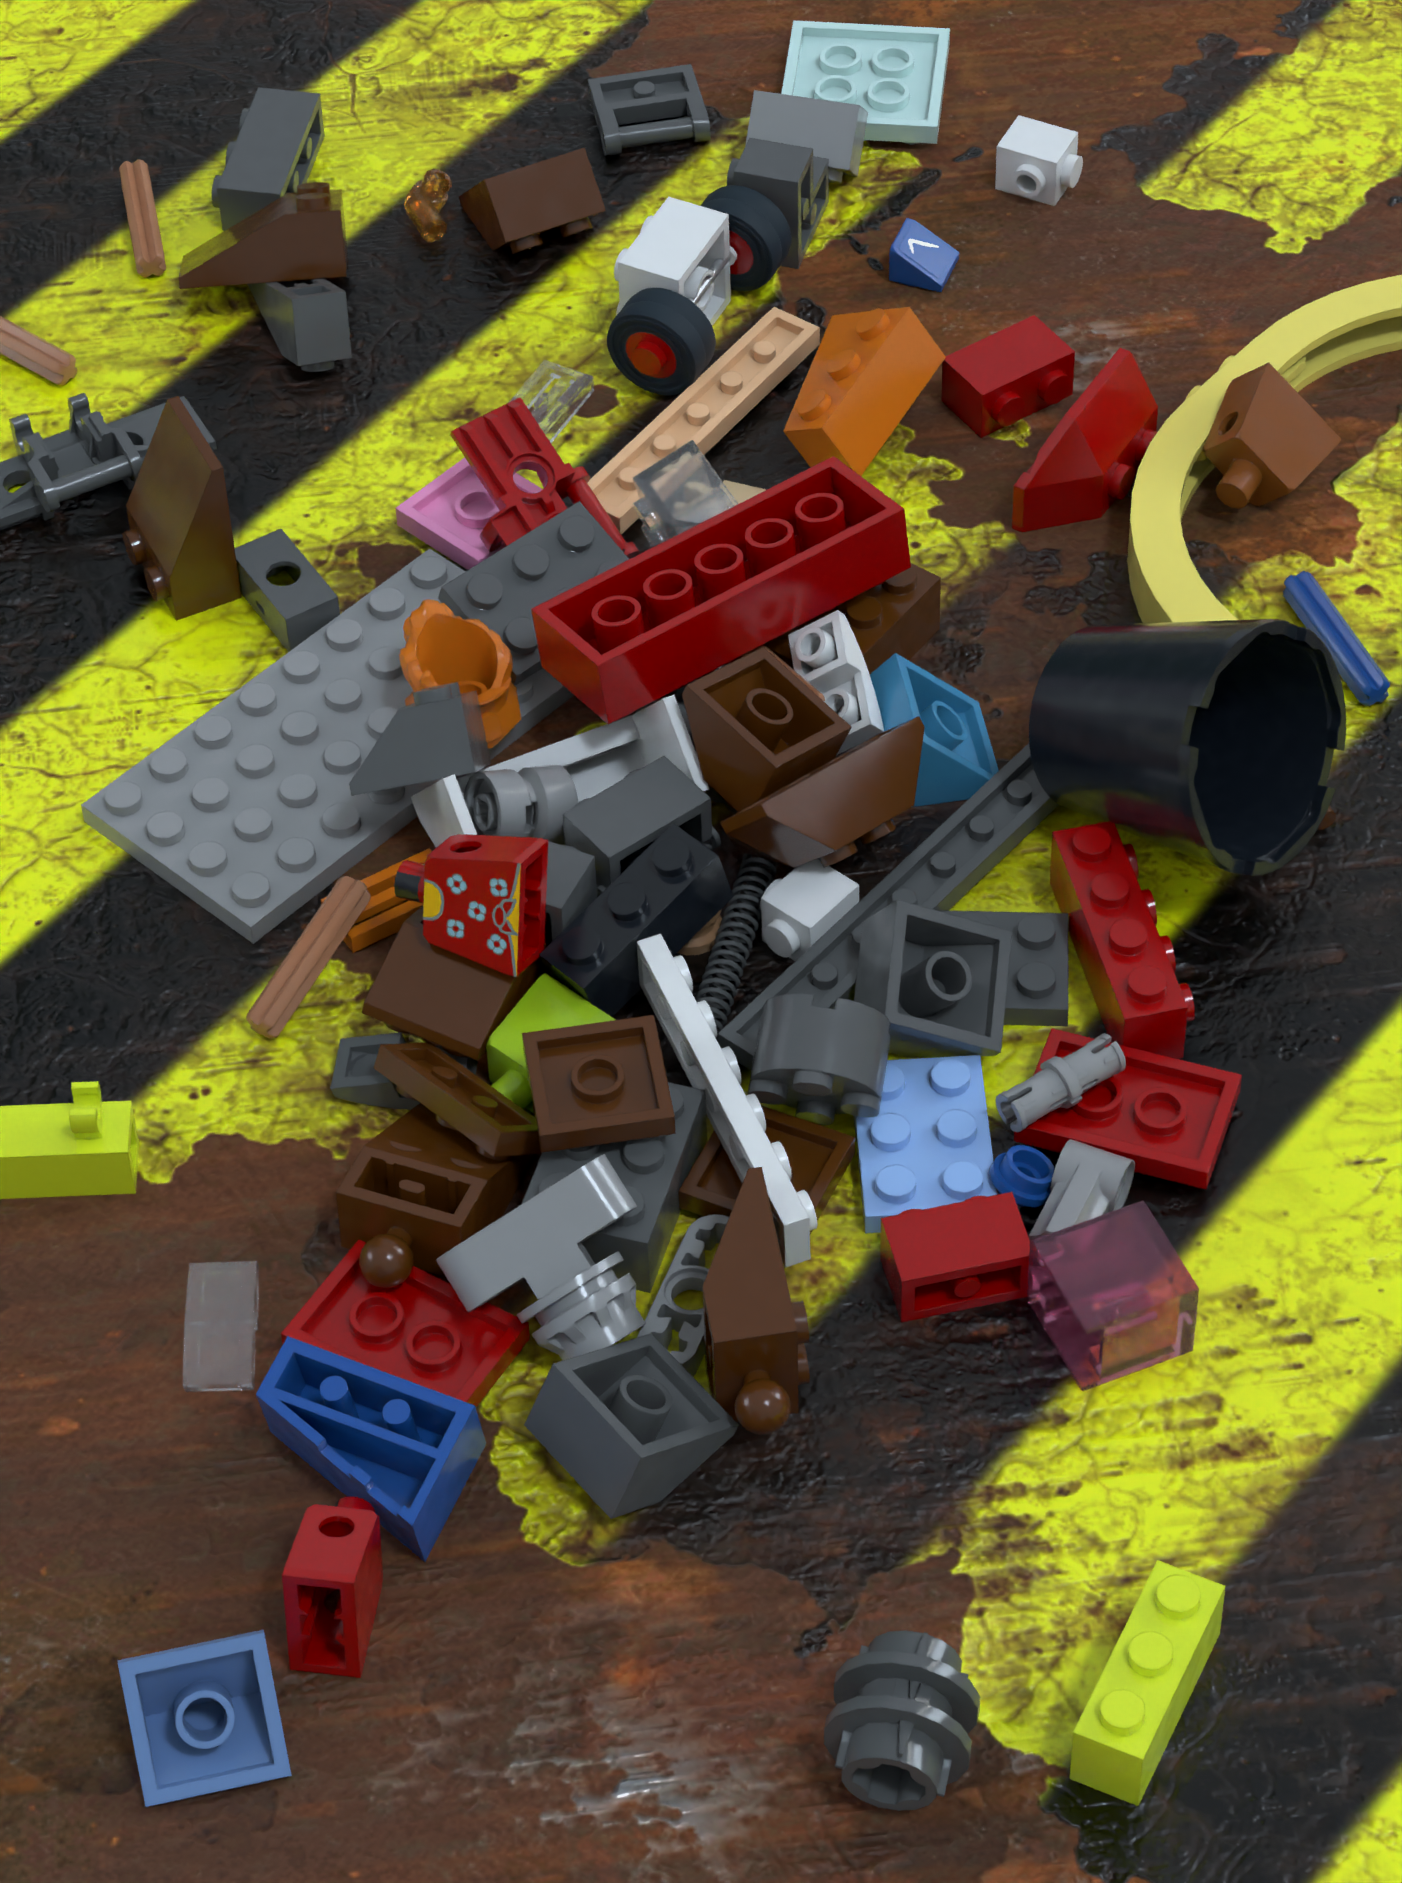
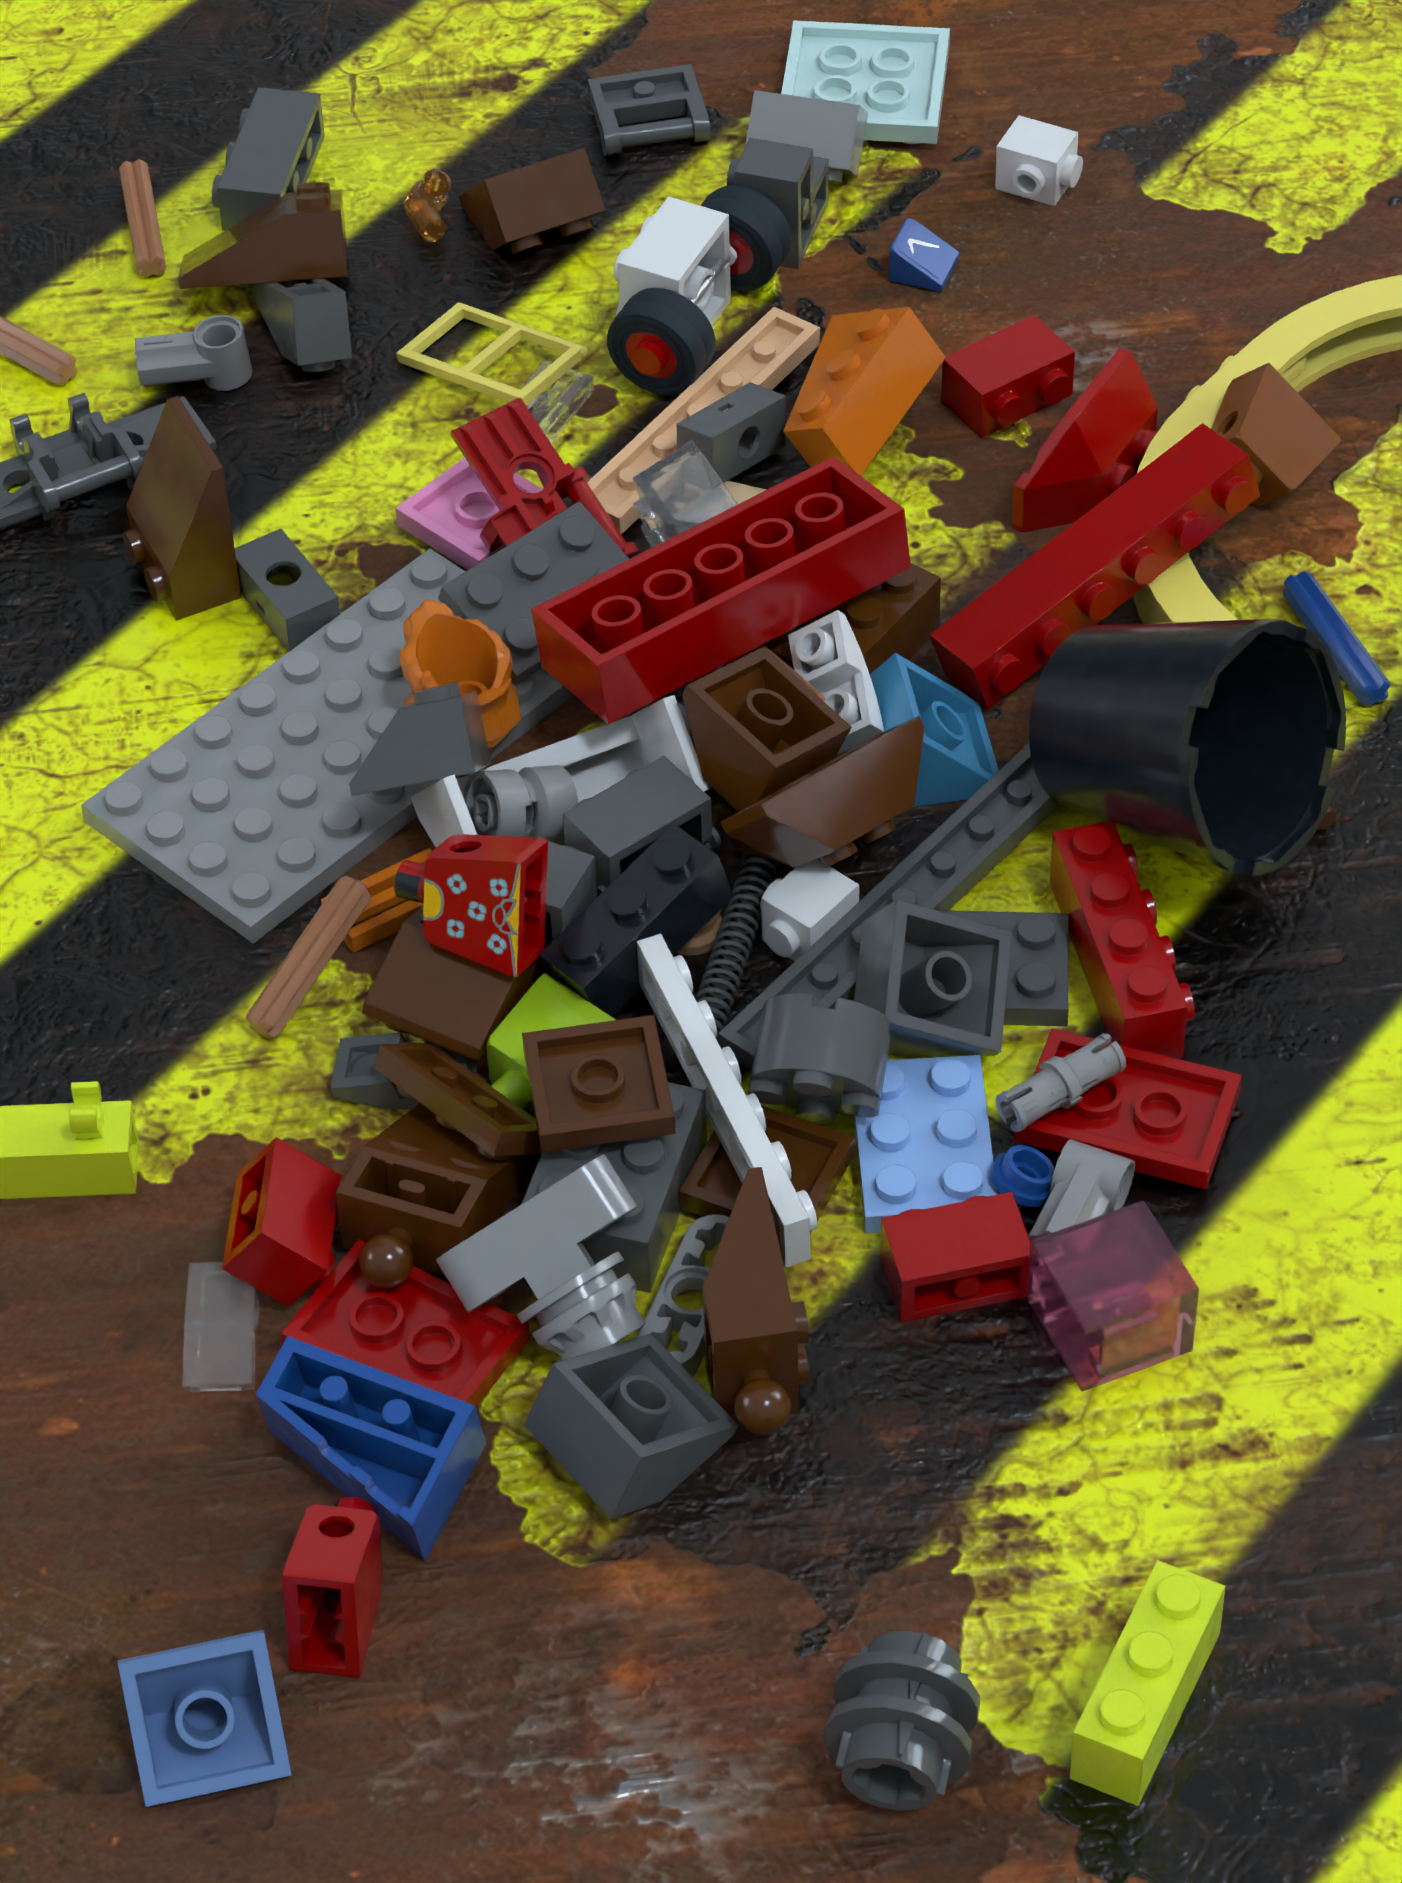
none -> light grey piece [135,315,253,391]
none -> red brick [222,1137,341,1307]
none -> light yellow window [396,302,588,406]
none -> dark grey piece [676,382,786,490]
none -> red brick [930,423,1261,709]

